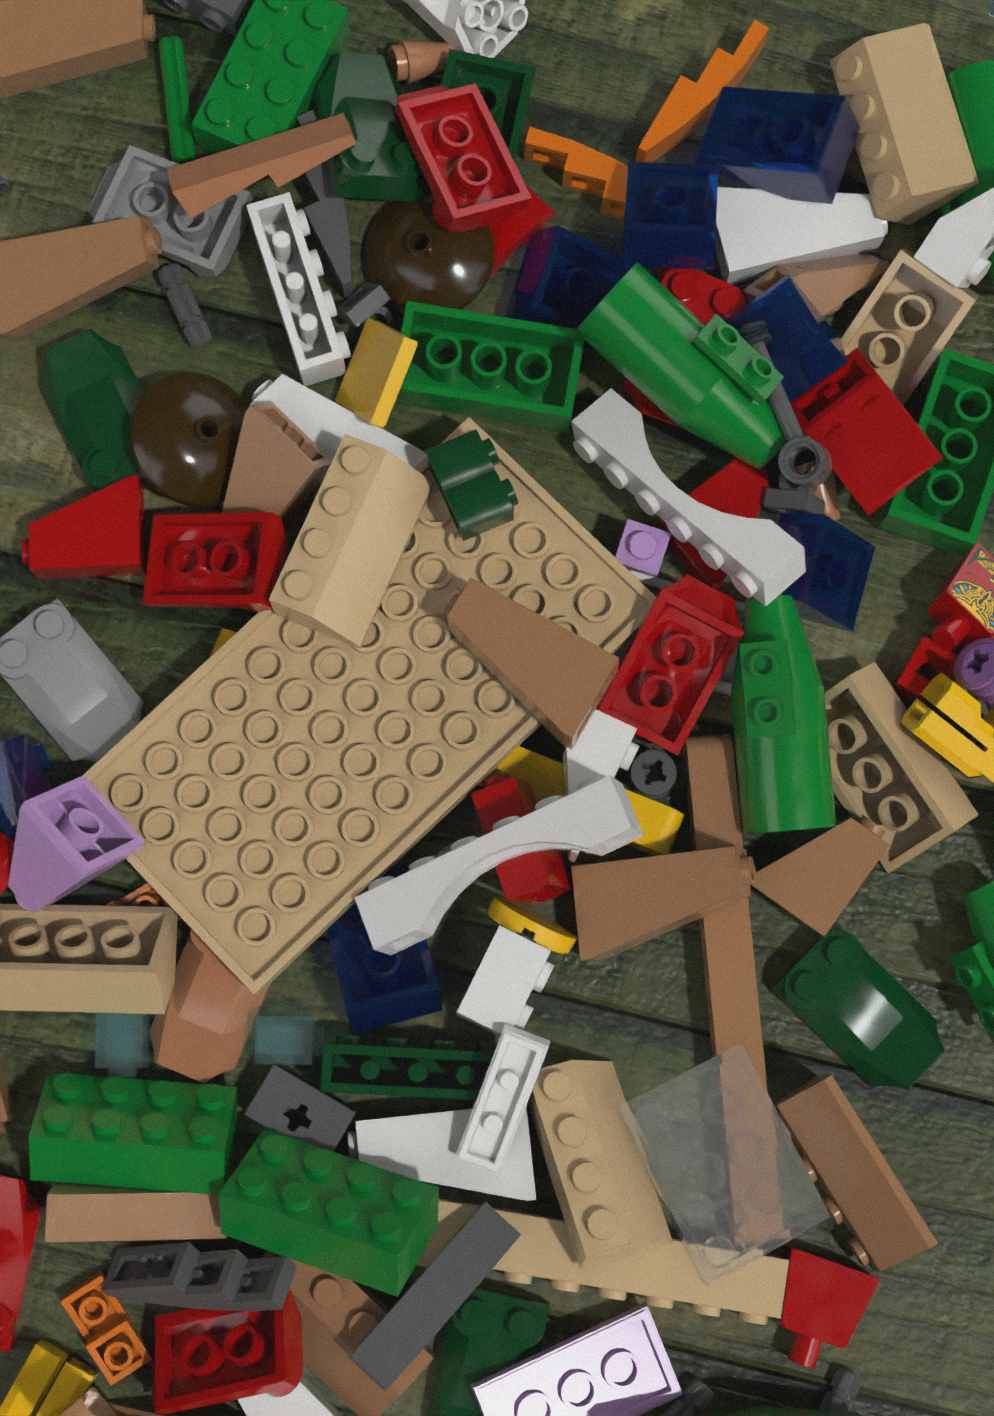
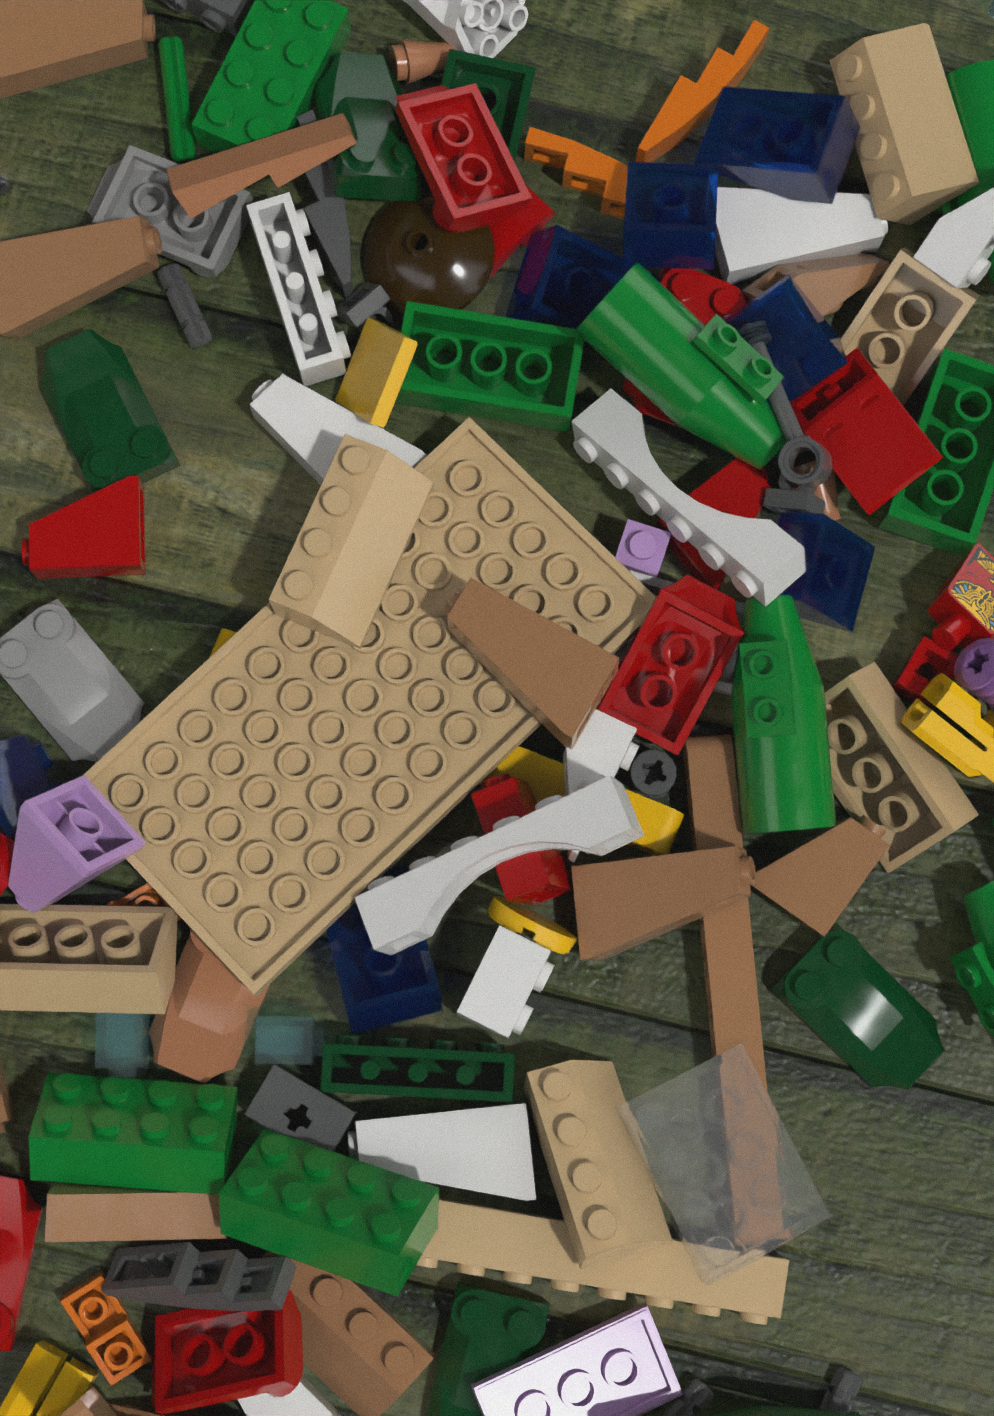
dark brown dish [129,372,249,507] -> none
red slope [142,512,288,612] -> none
medium nougat slope [222,401,332,528] -> none
dark grey slope [348,1201,521,1391] -> none
dark green brick [425,429,518,541] -> none
white tile [455,1024,550,1174] -> none
medium nougat slope [771,1075,938,1272] -> none
red torso [775,1245,880,1369] -> none

